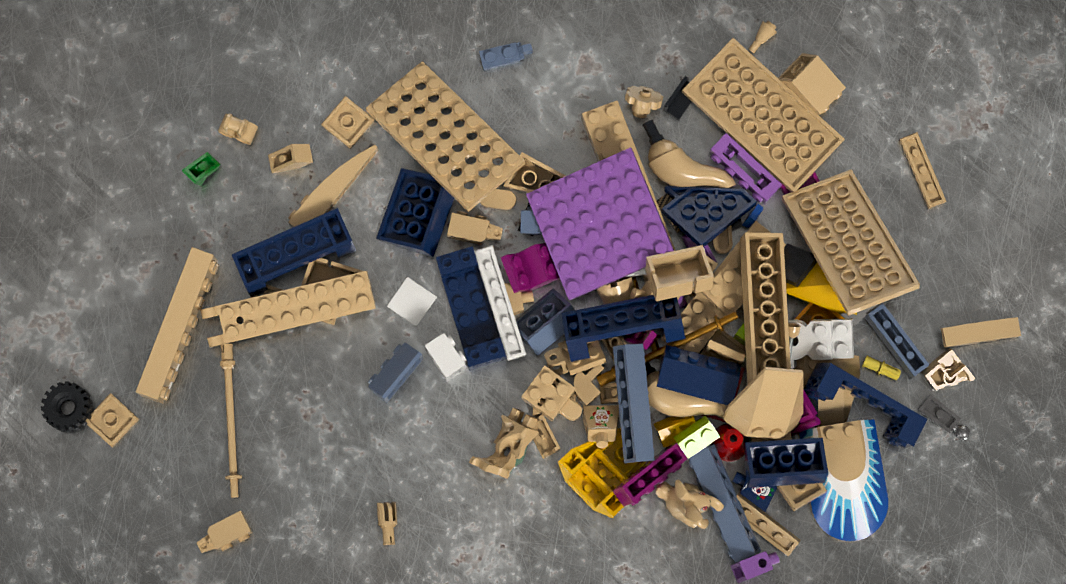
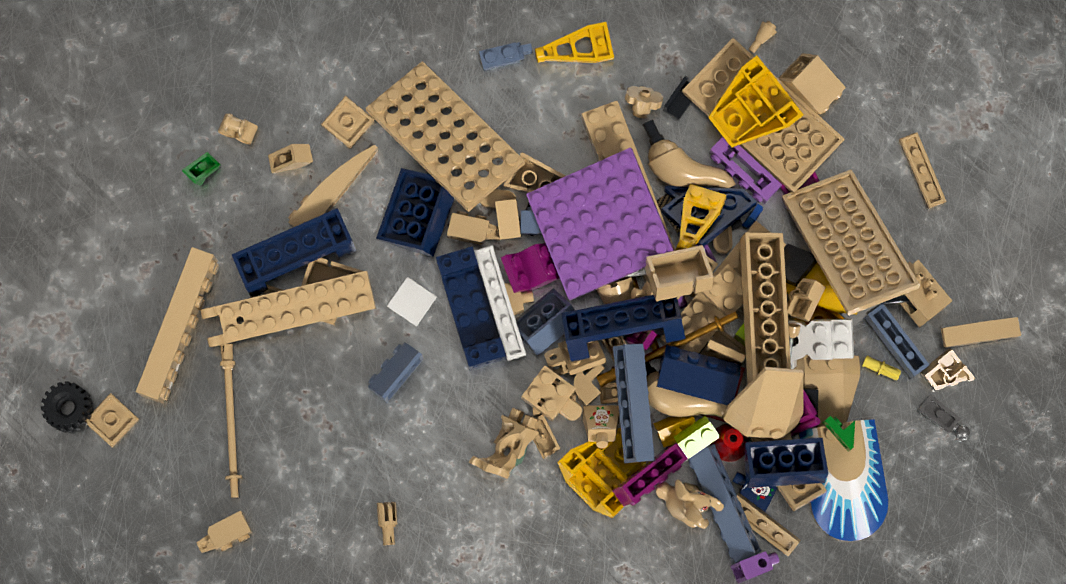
white brick [425,333,467,382] -> none
dark blue plate [804,363,928,448] -> none
none -> tan hinge [495,198,521,240]
none -> yellow plate [535,22,614,63]
none -> yellow plate [676,184,726,251]
none -> yellow wedge [708,55,804,147]
none -> tan slope [787,278,826,321]
none -> green slope [822,415,855,452]
none -> tan piece [880,259,952,328]

